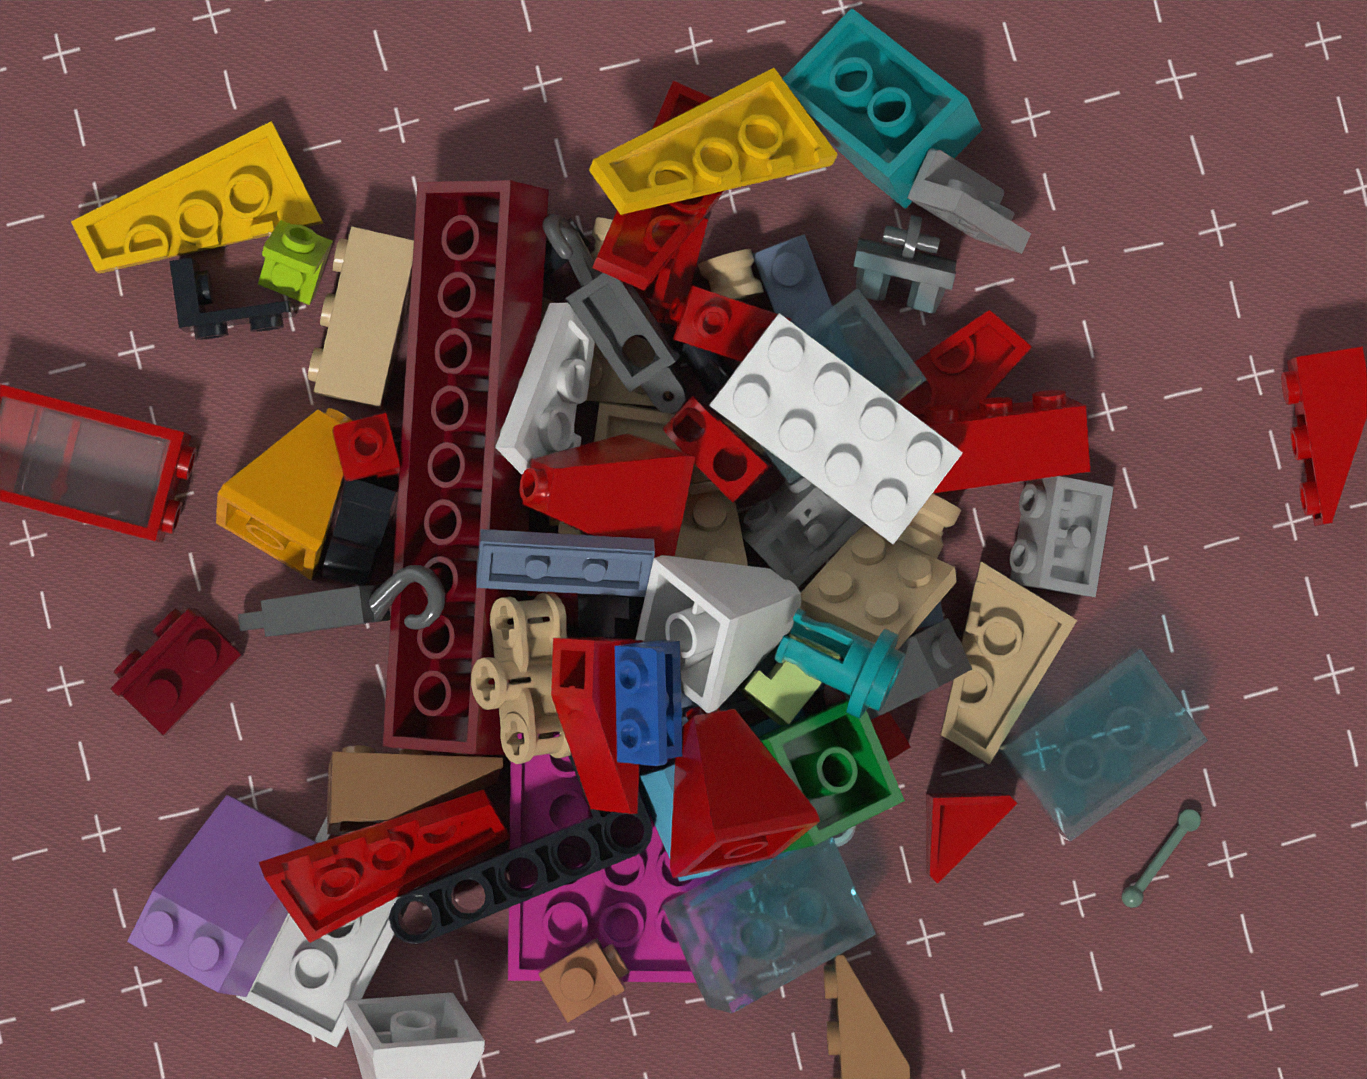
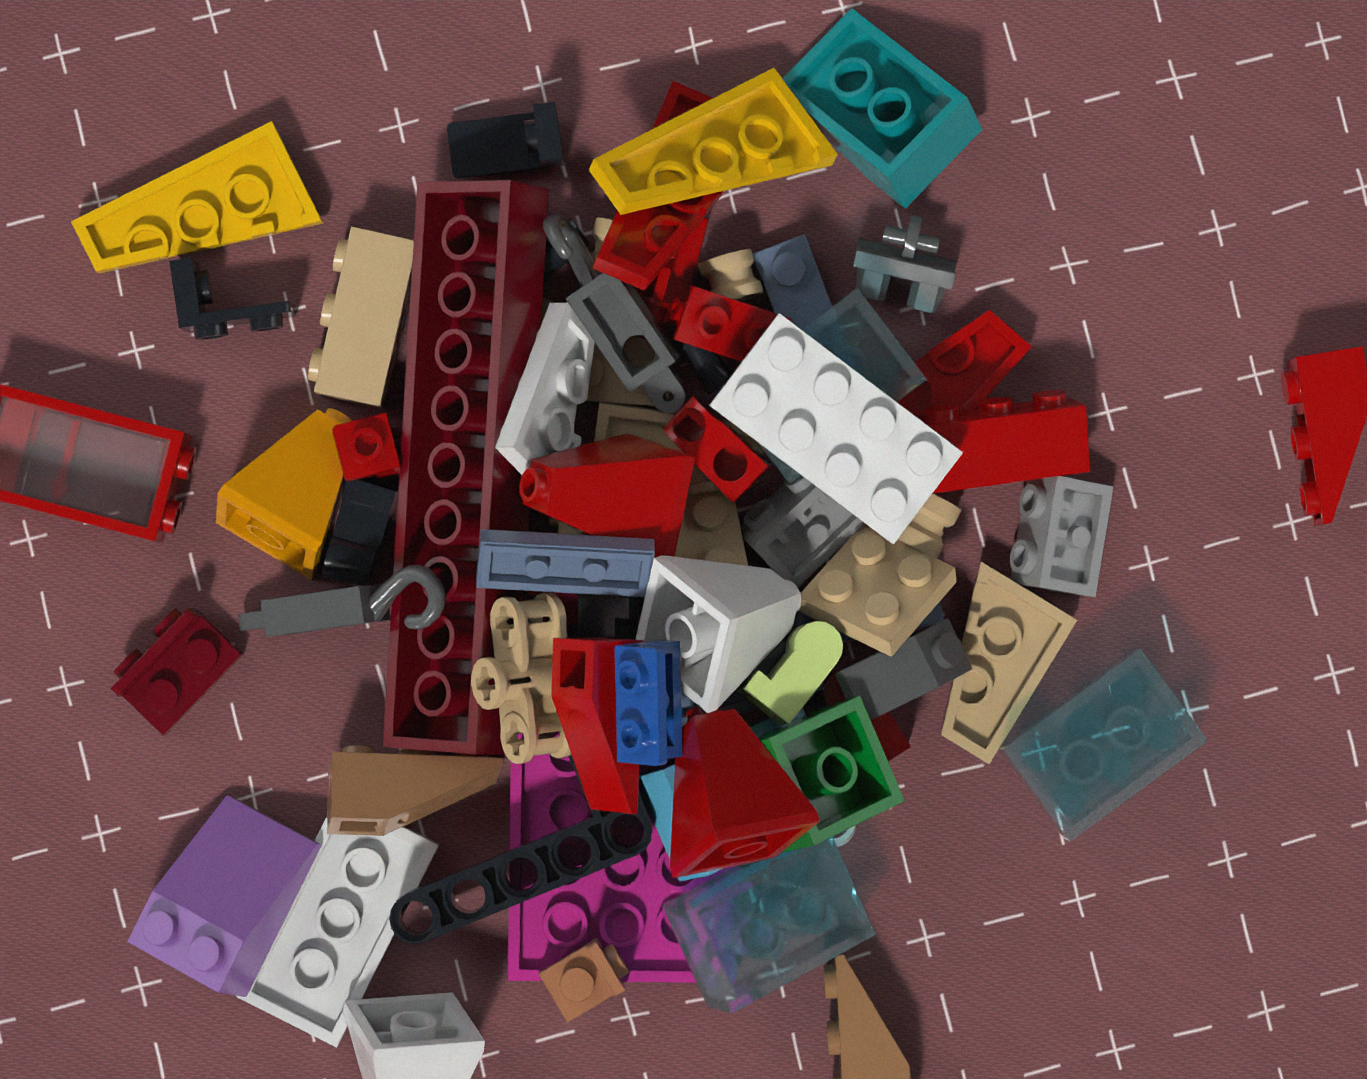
lime bracket [258,220,333,305] -> none
red wing [259,789,511,943] -> none
teal piece [775,608,906,719] -> none
light grey bracket [907,148,1031,254] -> none
red slope [926,793,1018,884] -> none
sand green hinge [1121,809,1201,908] -> none
none -> black bracket [447,102,564,179]

